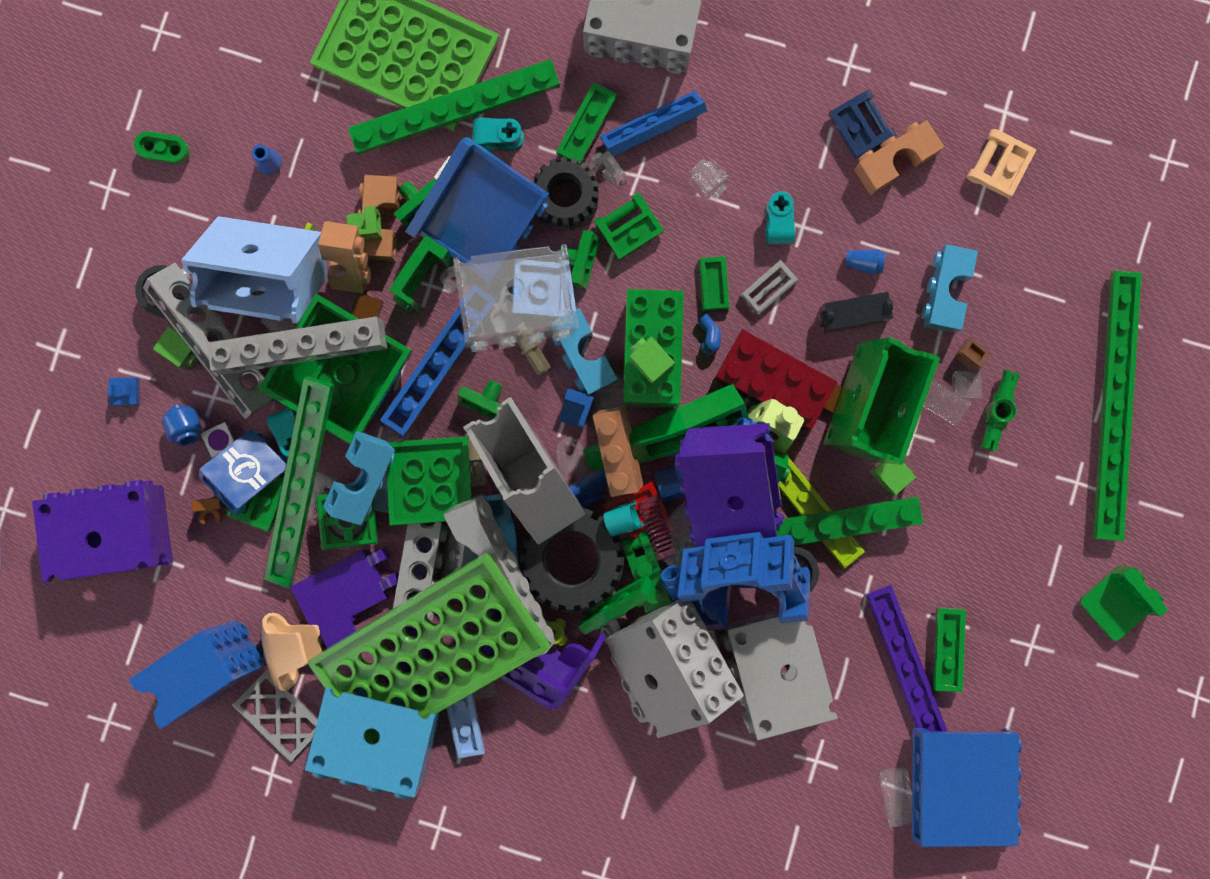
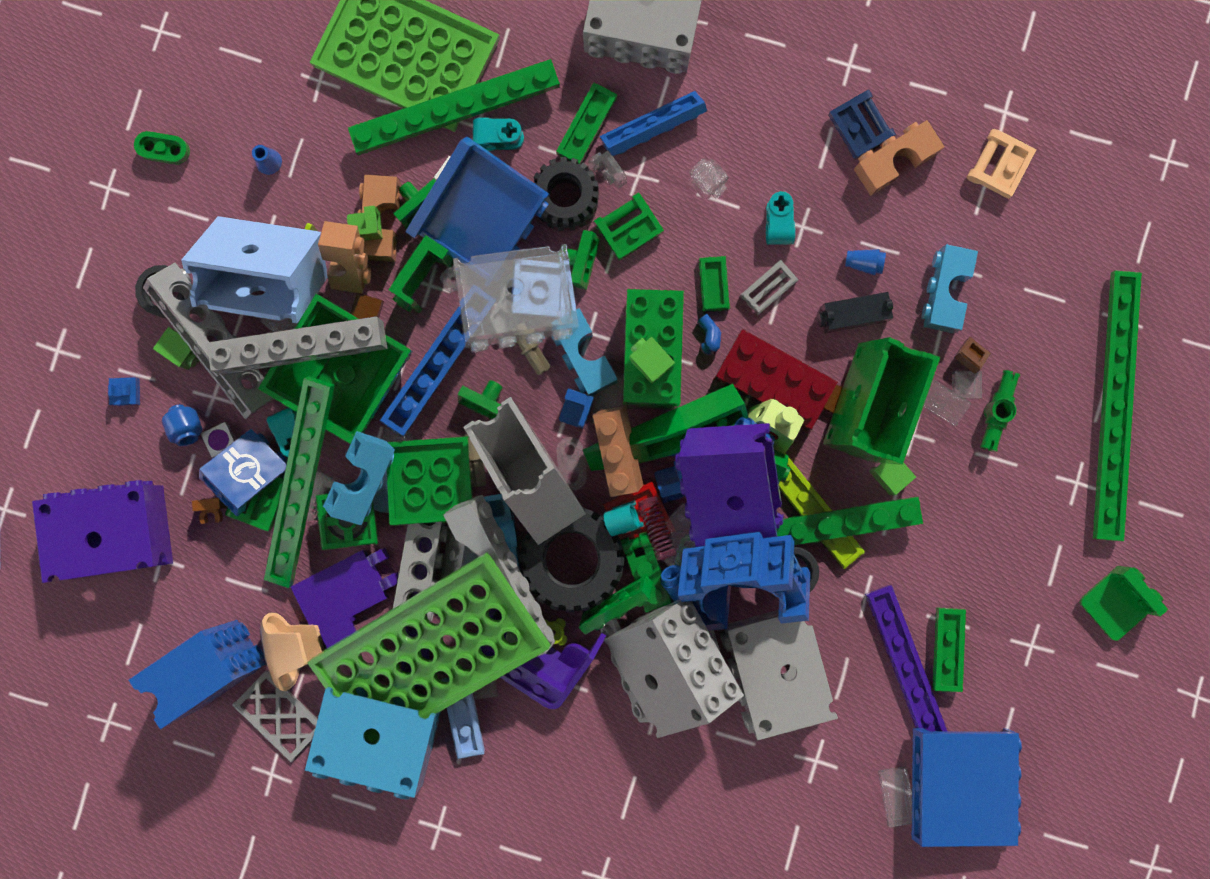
blue tile [569,469,607,508] -> none

